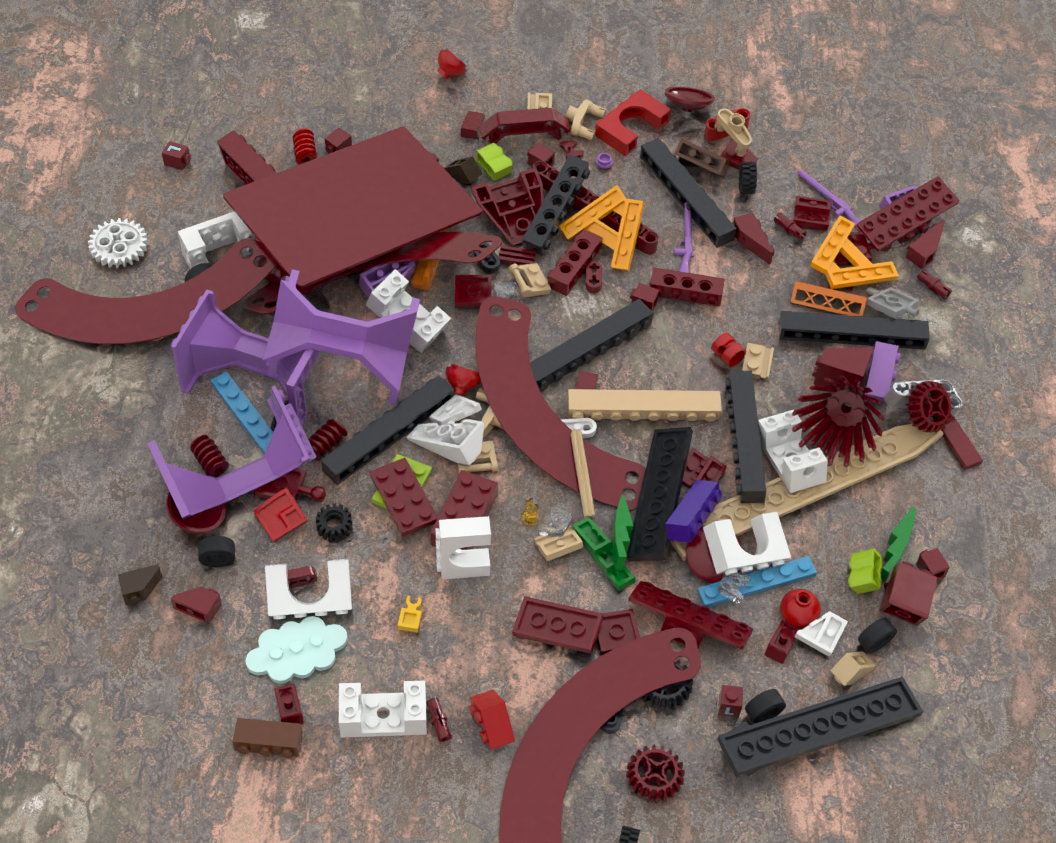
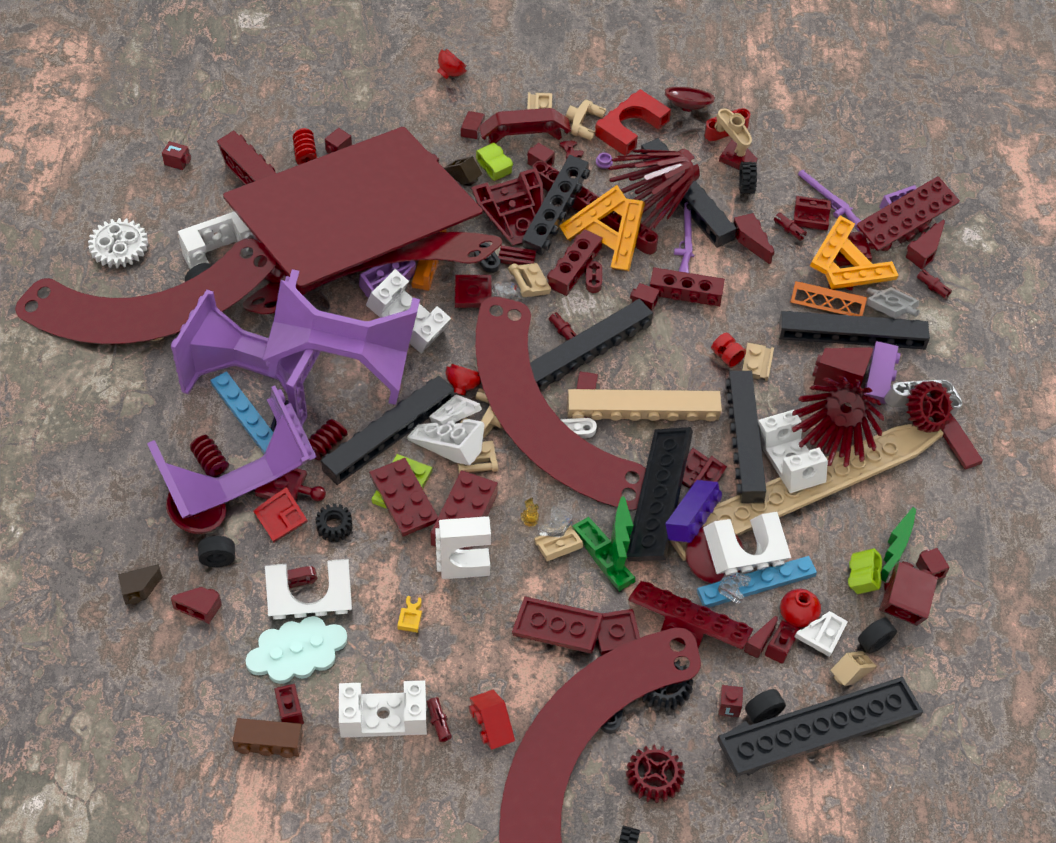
tan axle [571,430,595,519] -> none
reddish brown brick [674,138,731,177] -> none
none -> dark red pin [549,312,577,341]
none -> dark red plant [608,149,700,229]
none -> dark red slope [744,616,778,658]

